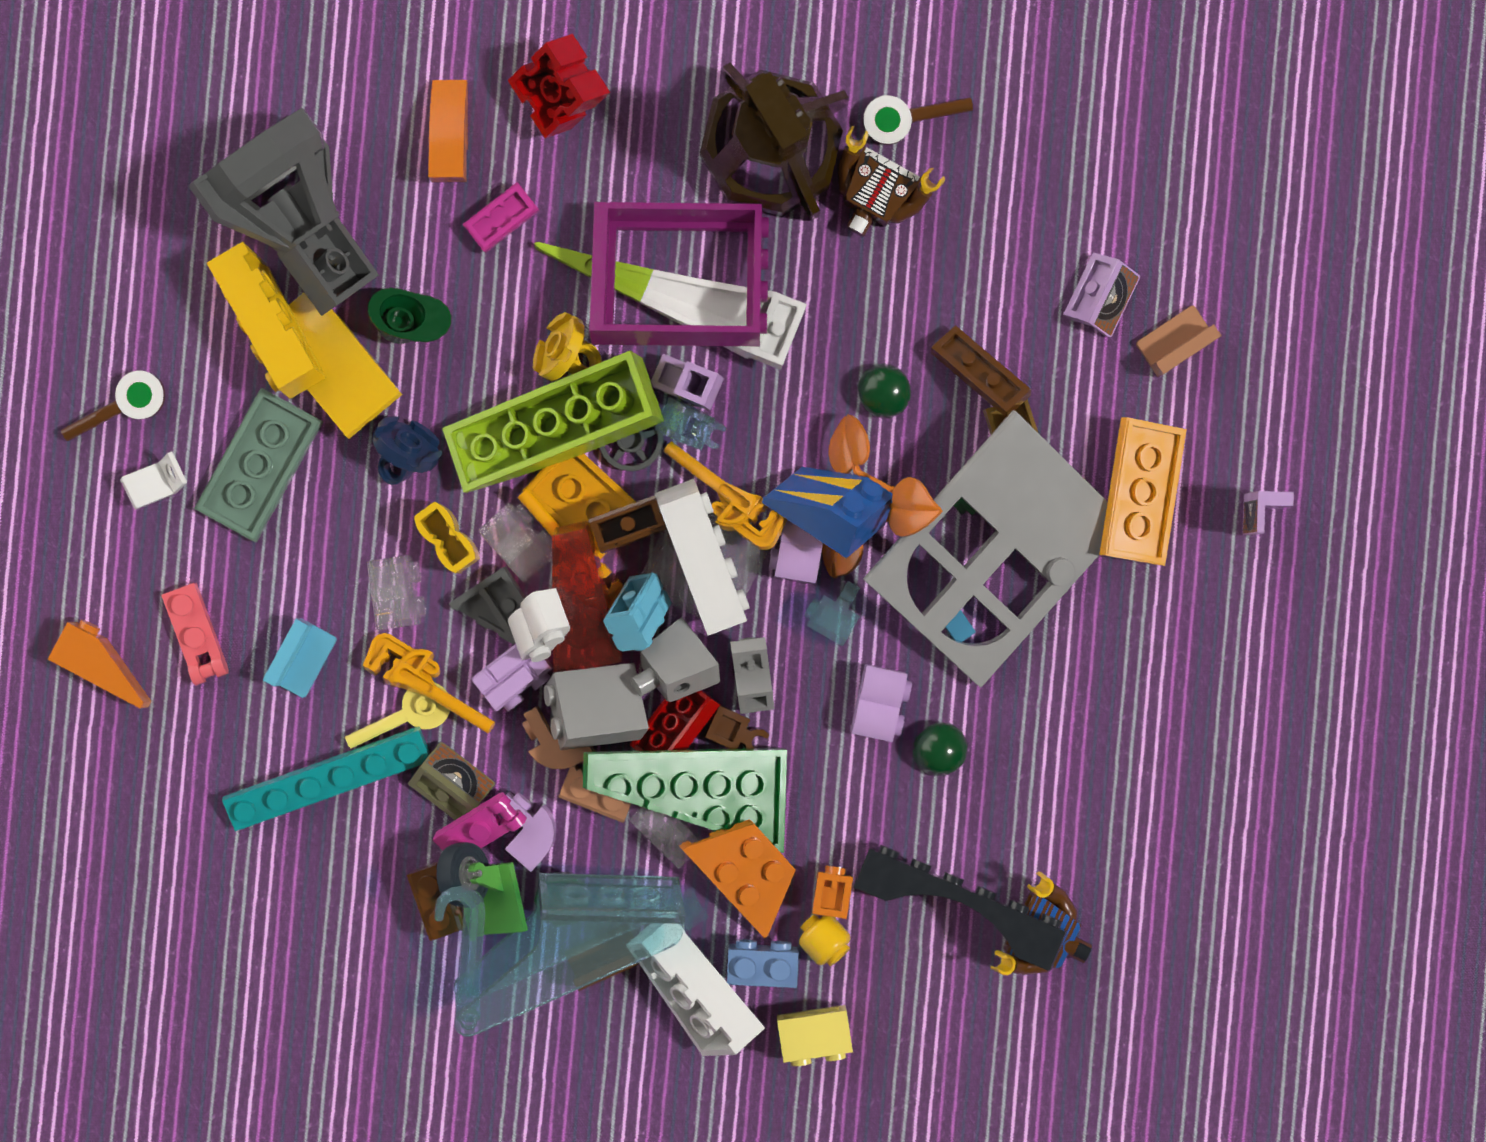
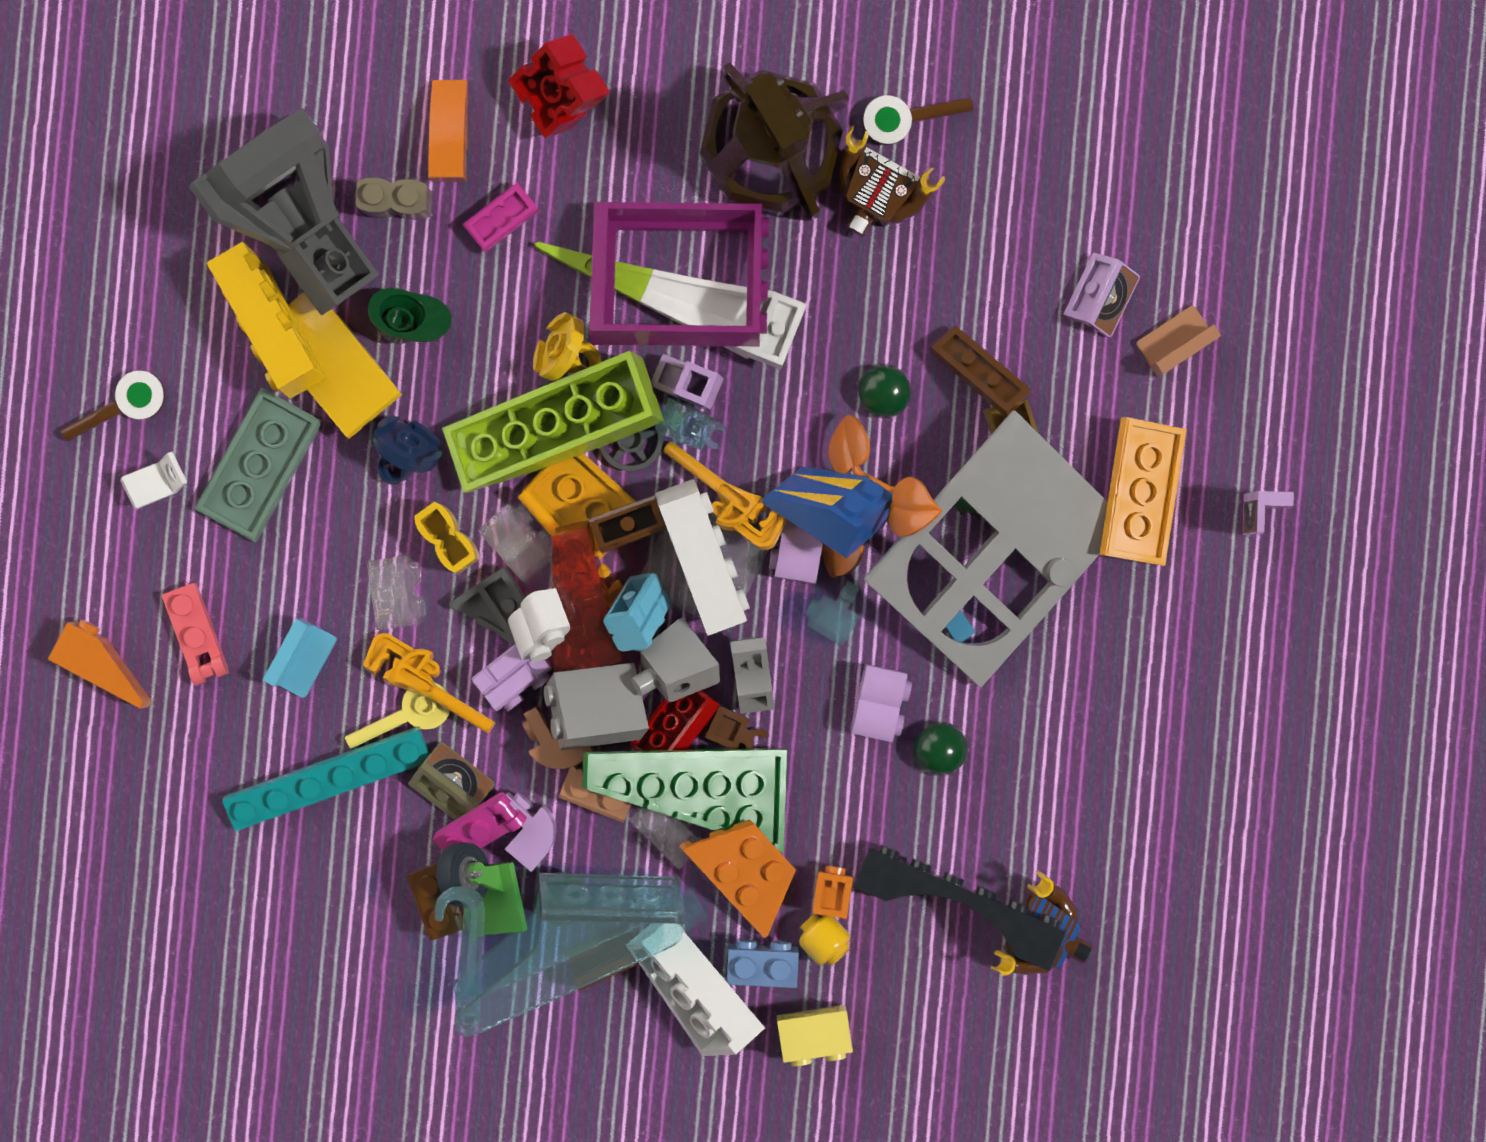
none -> dark tan brick [356,178,432,220]

